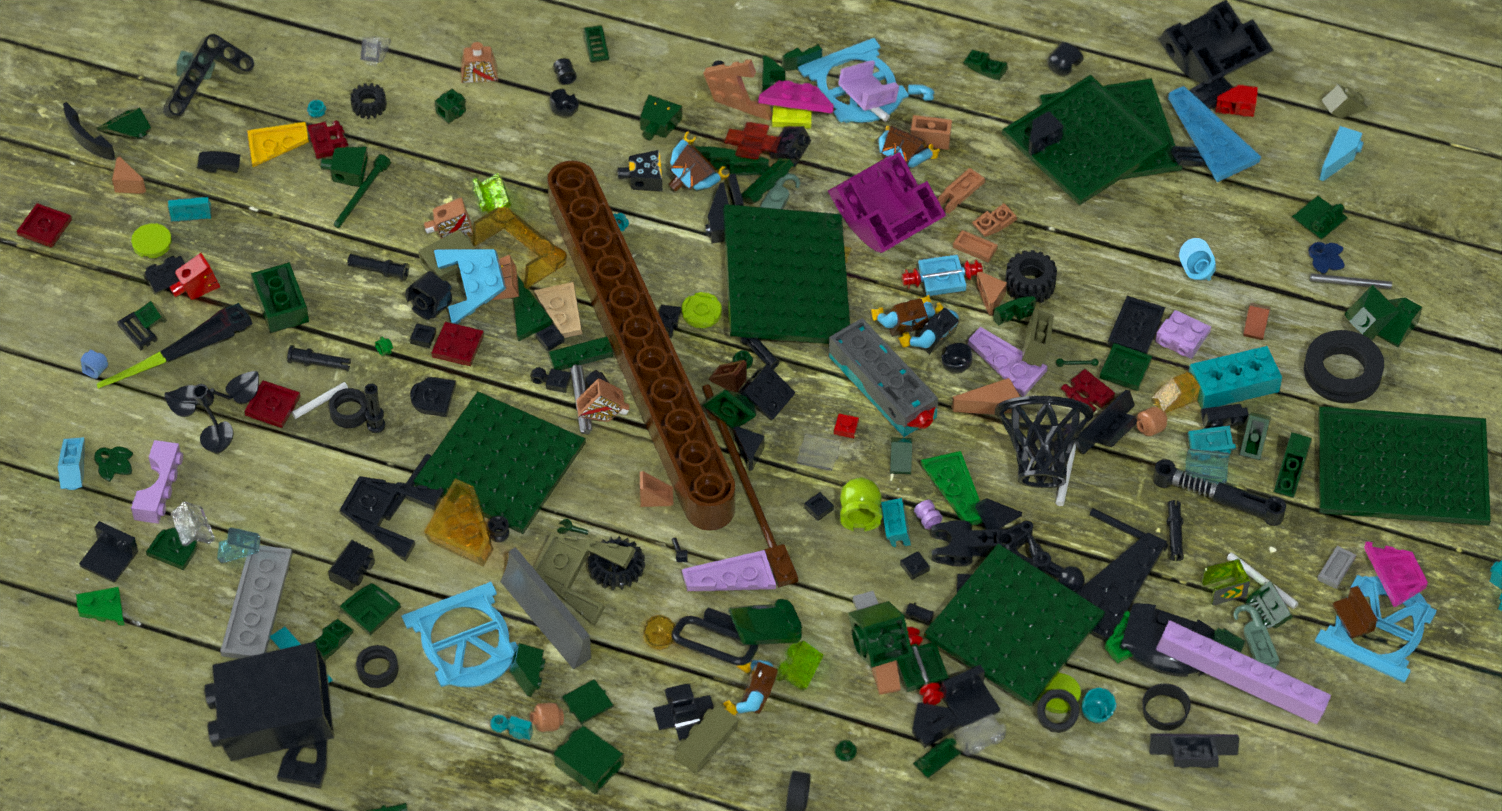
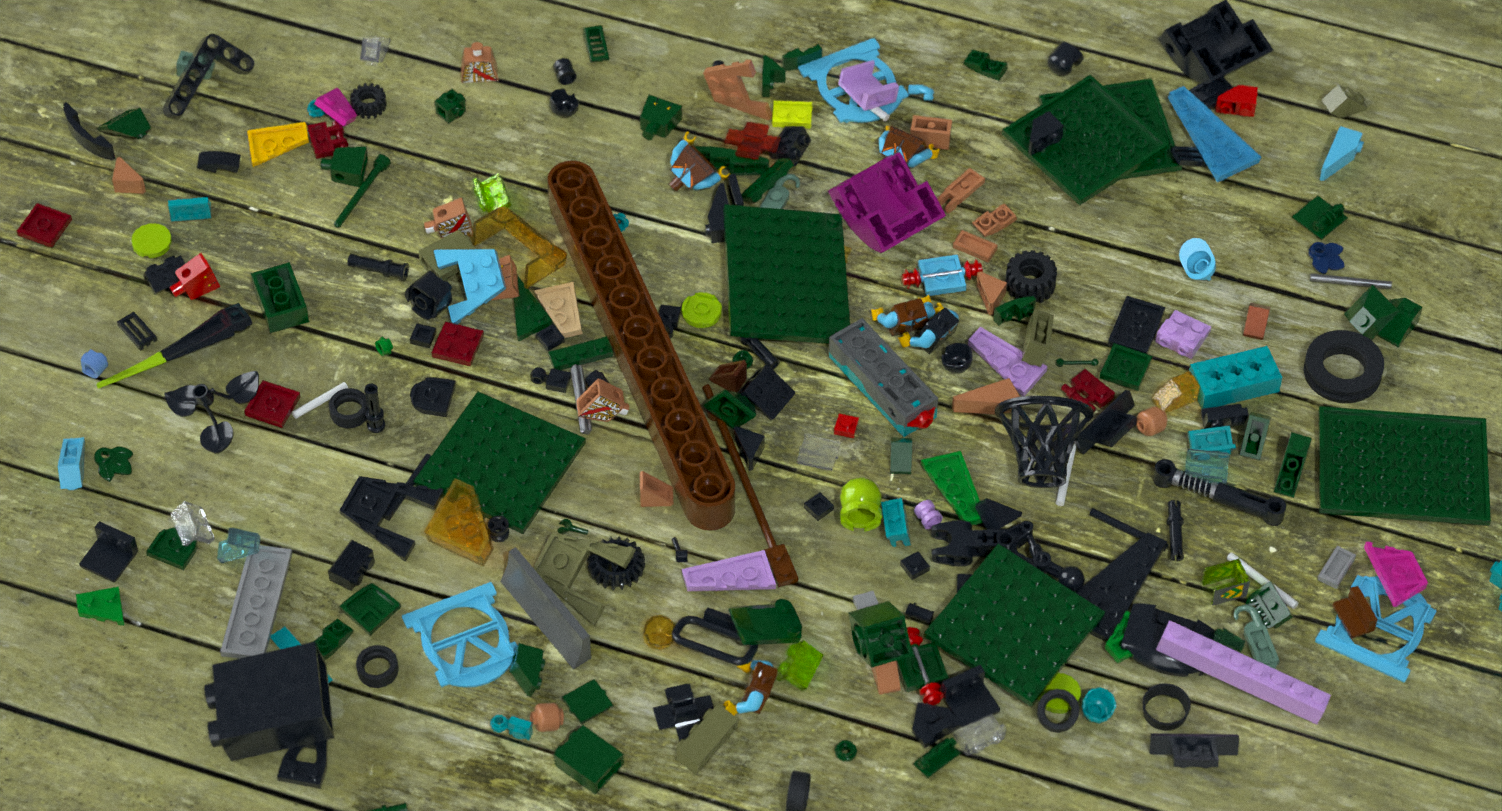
lavender arch [131,440,183,524] -> none
dark green panel [134,301,168,330] -> none
black pin [287,345,351,371] -> none
black torso [617,150,663,192] -> none
dark pink wing [758,80,834,113] -> none
none -> dark pink wing [314,88,357,126]

